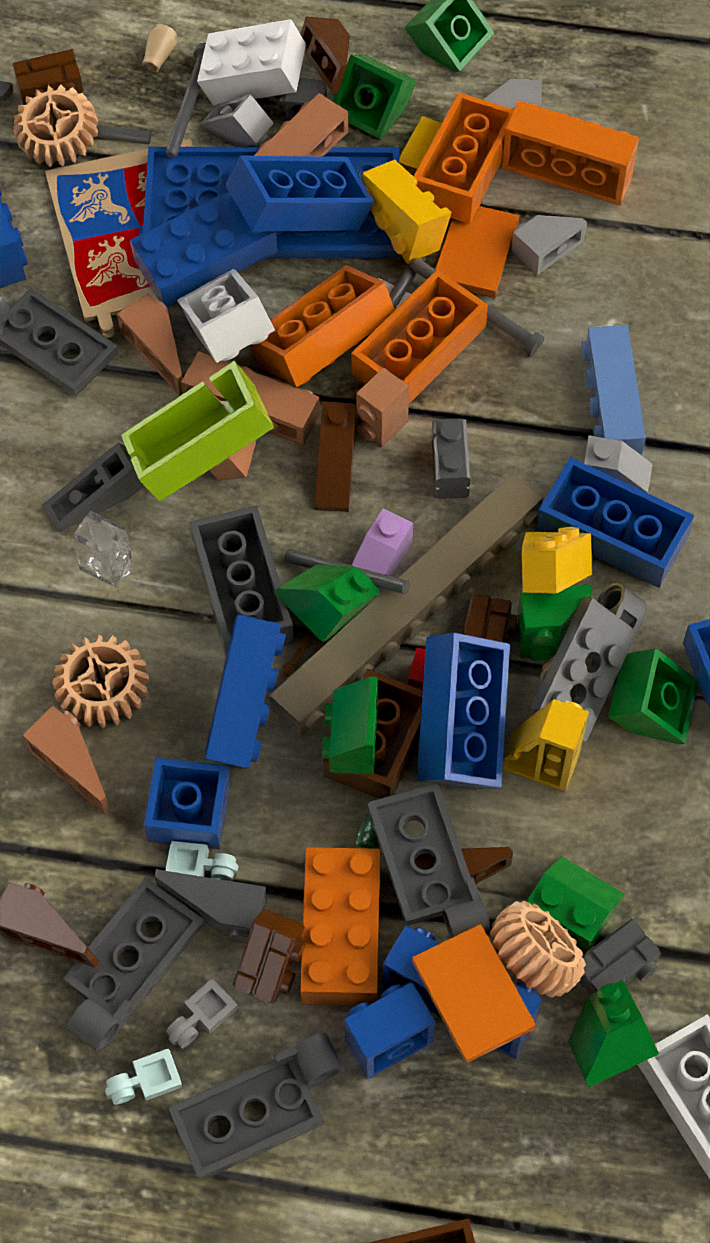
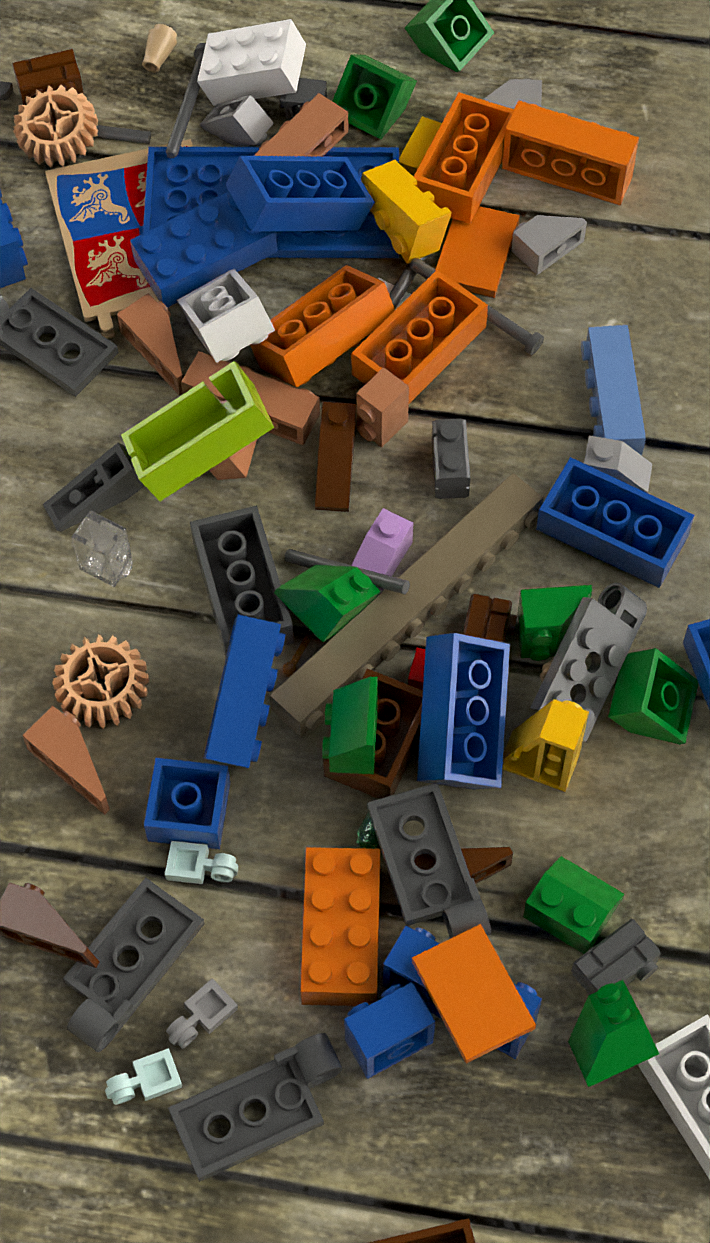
dark grey slope [155,869,267,943] -> none
reddish brown brick [233,909,306,1003] -> none
reddish brown slope [300,16,350,93] -> none
light nougat gear [490,901,586,998] -> none
yellow wedge [521,527,592,593] -> none

